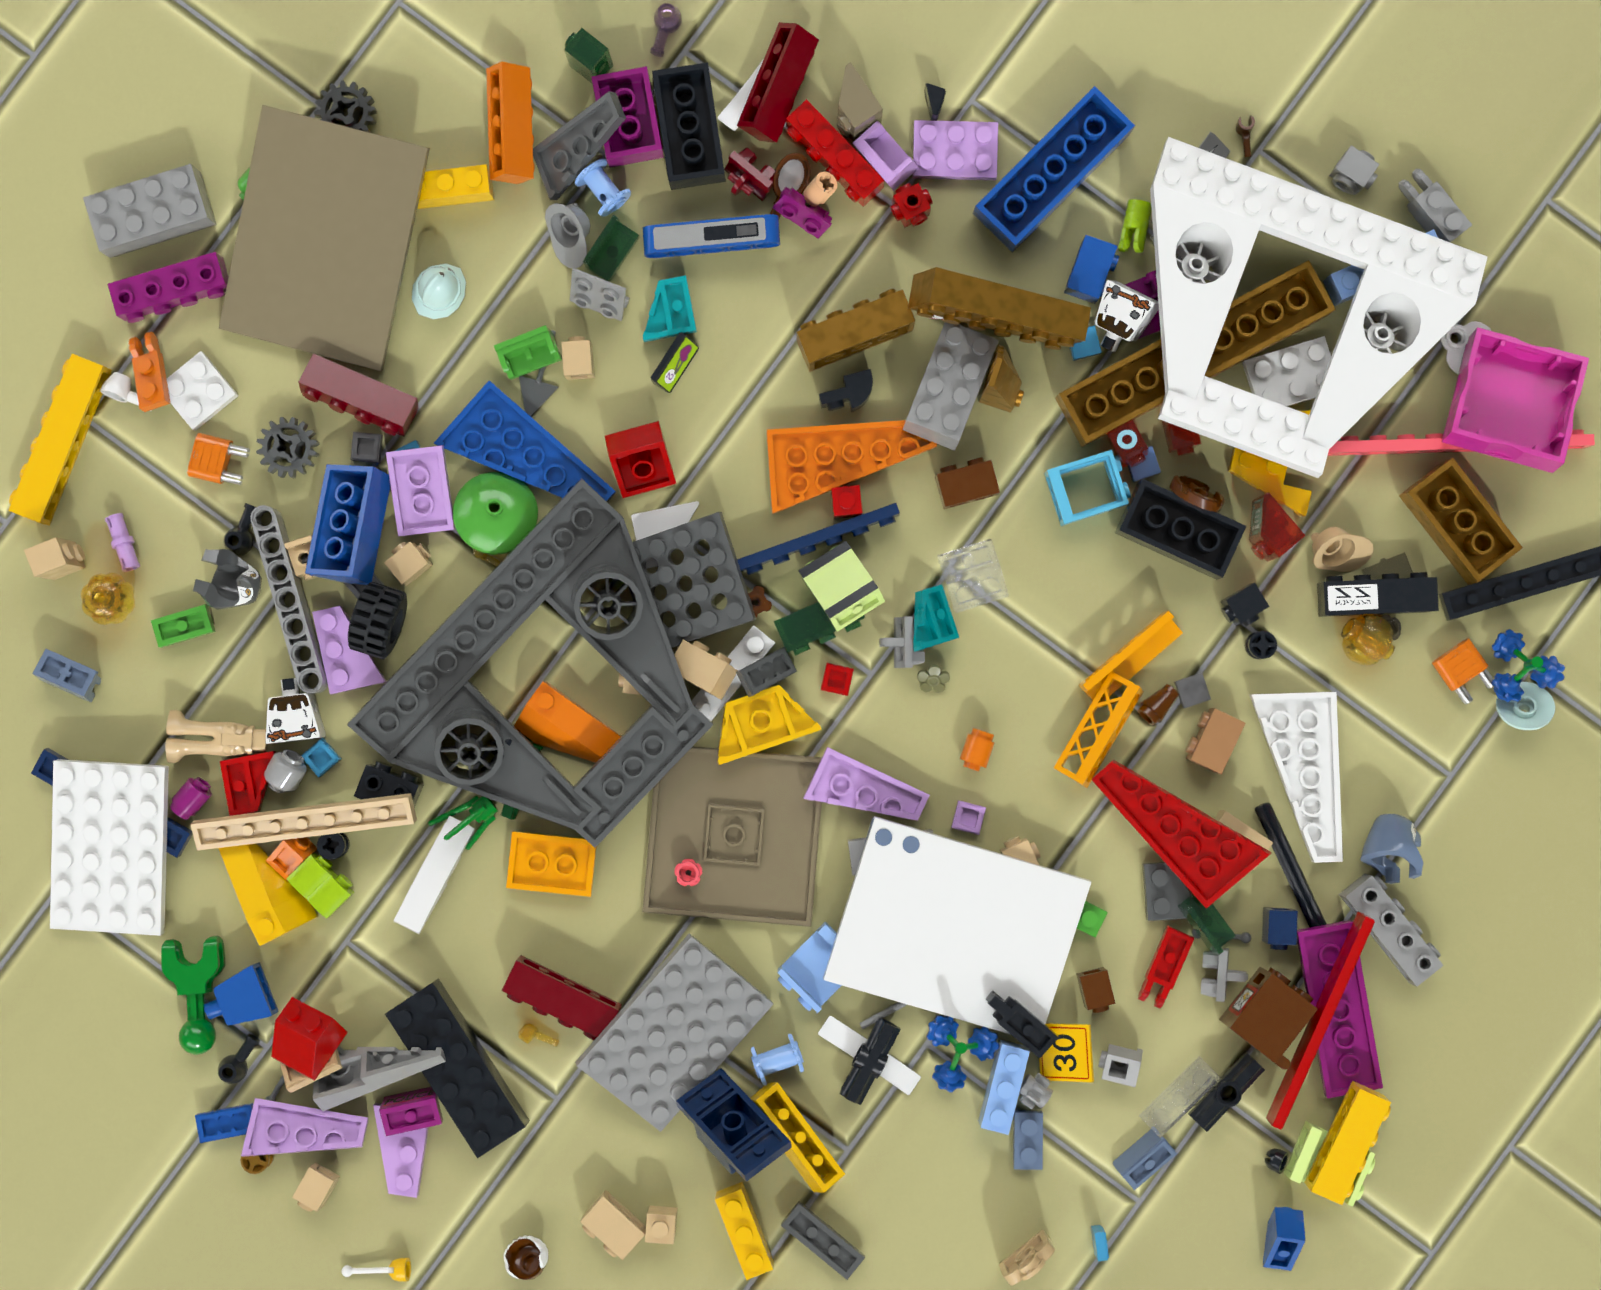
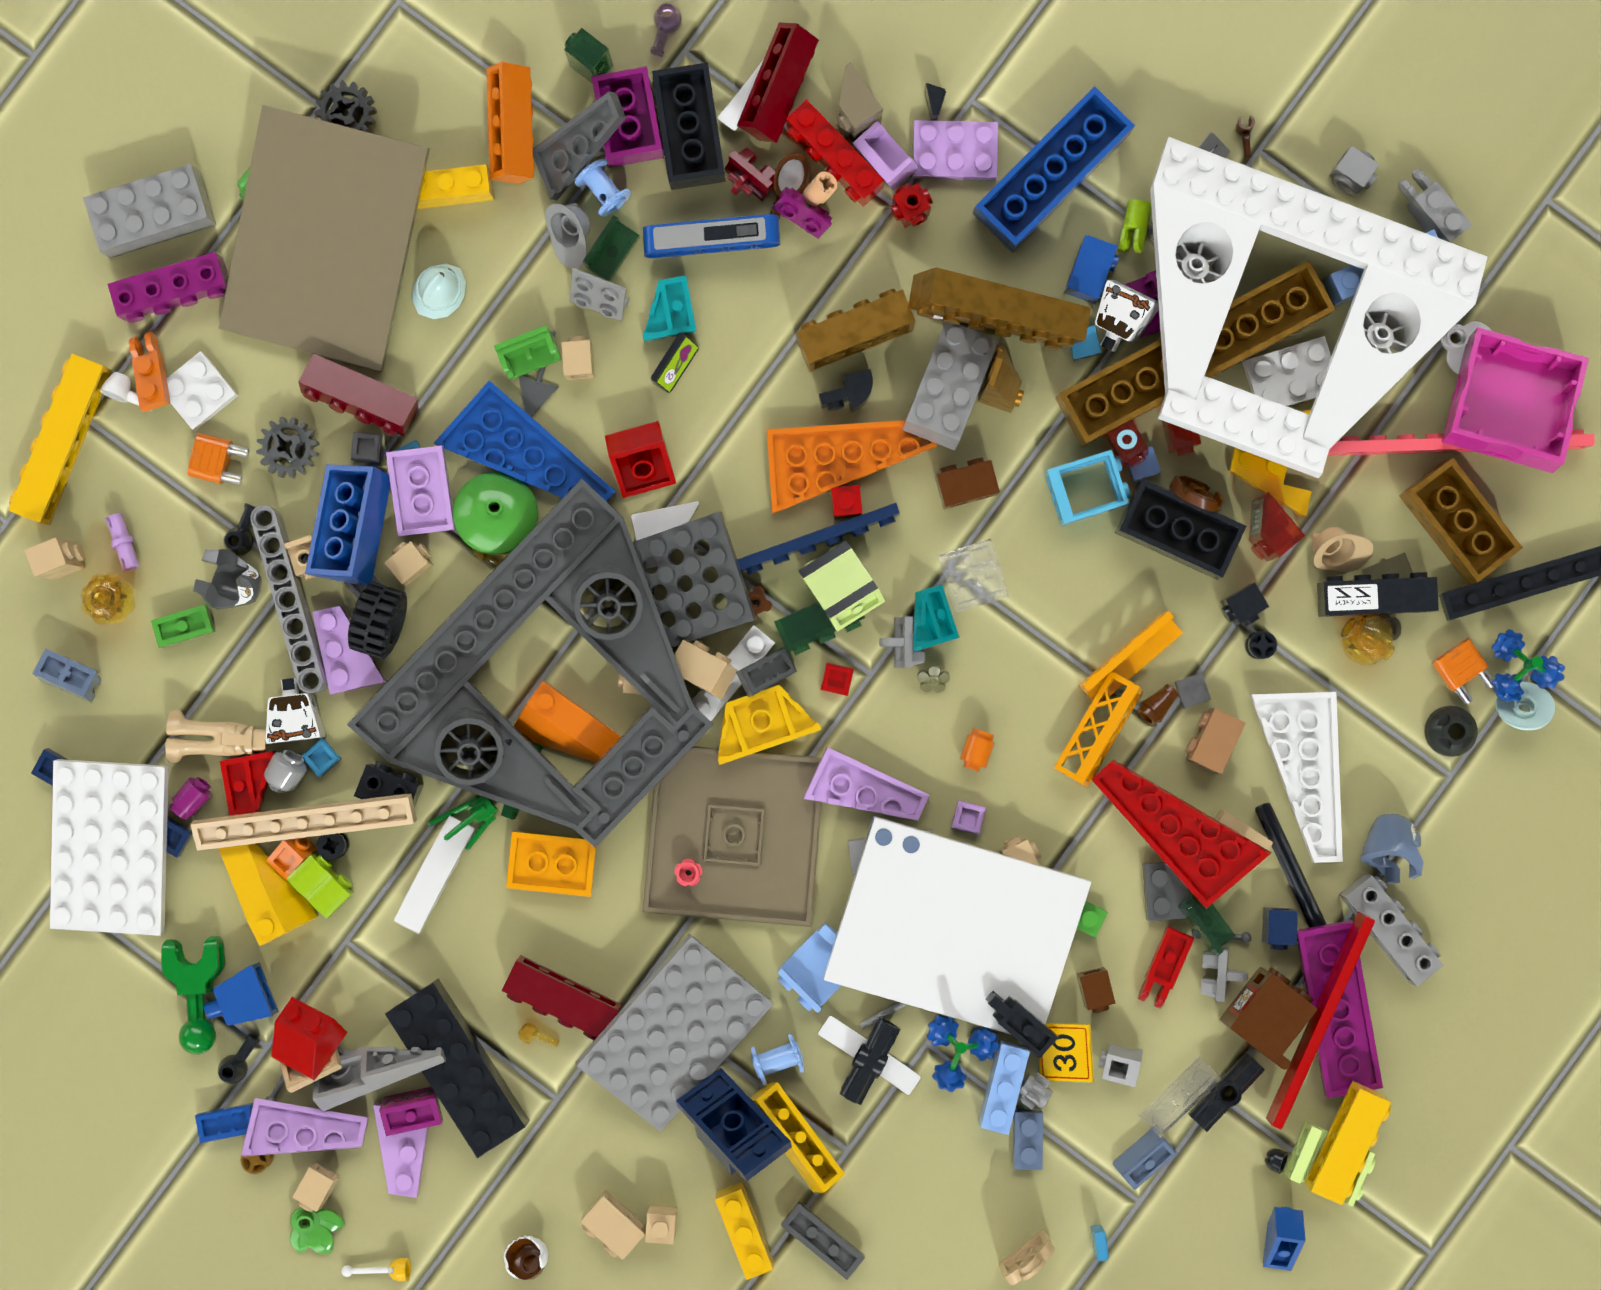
none -> bright green plate [290,1207,345,1254]
none -> pearl dark grey piece [1424,706,1478,757]

